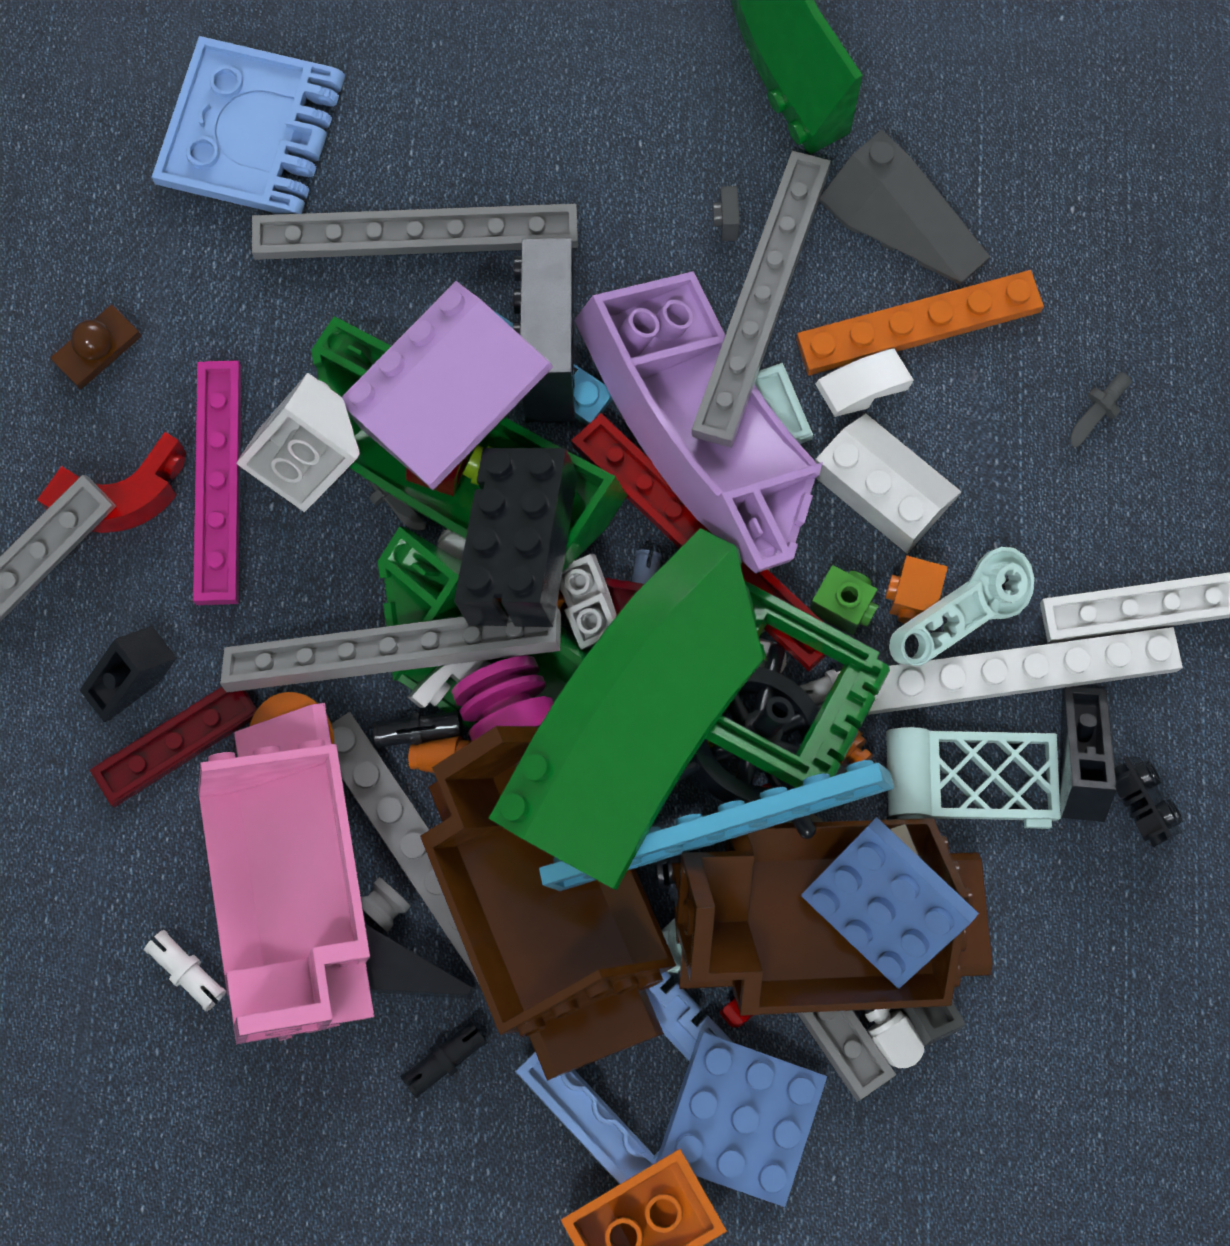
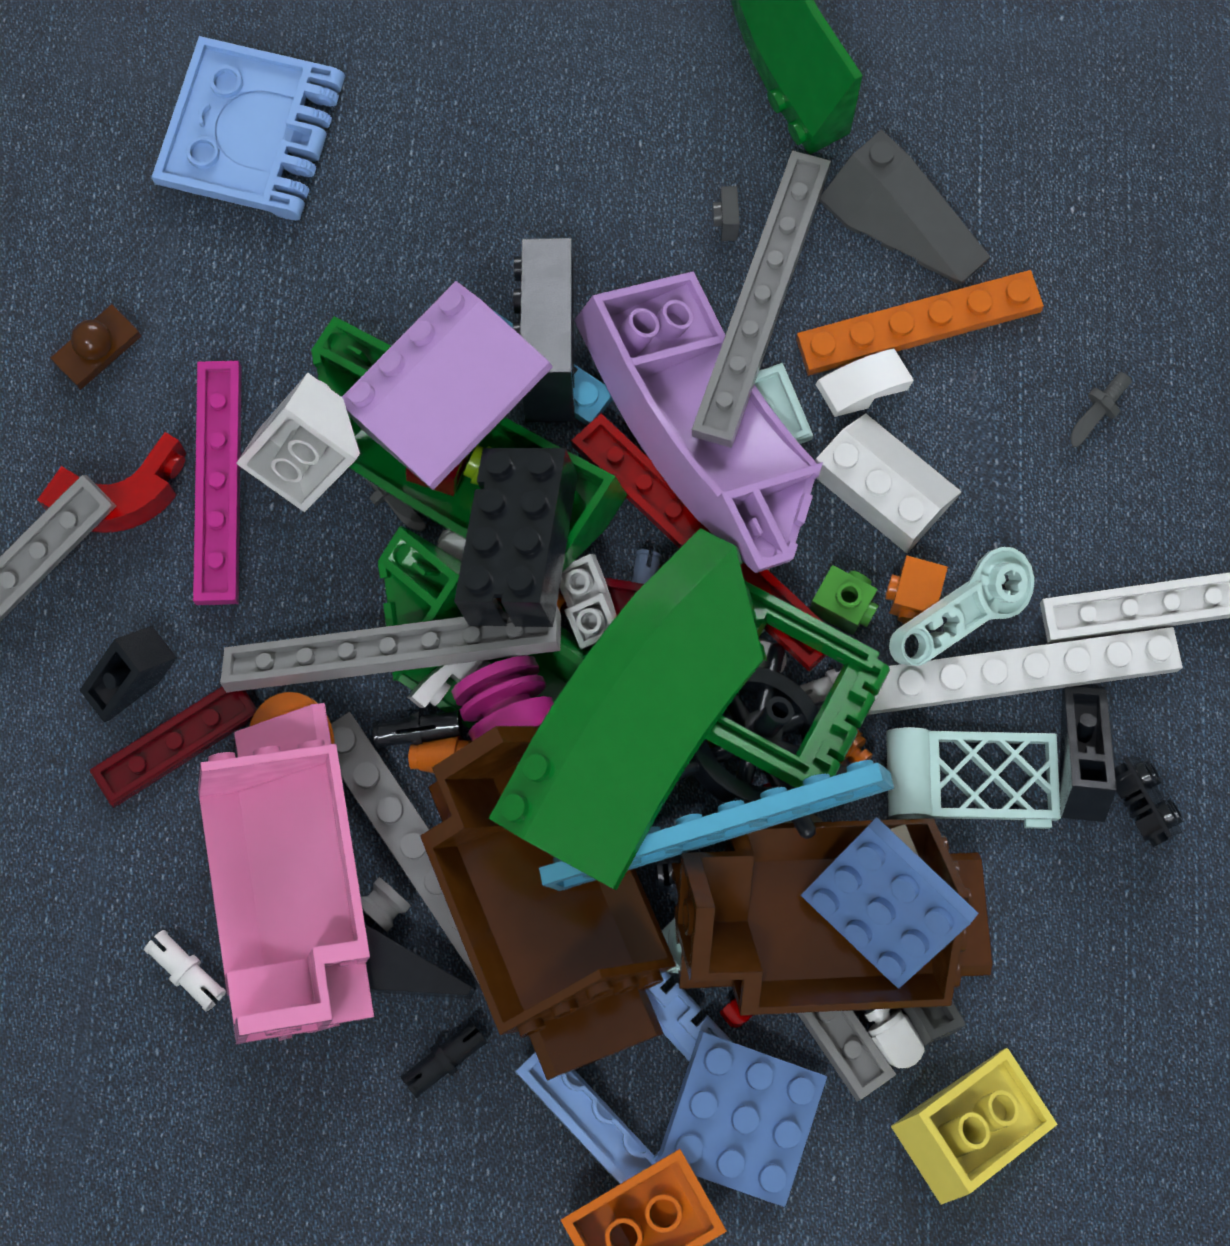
light grey plate [252,204,578,260] -> none
none -> light yellow slope [891,1048,1058,1205]

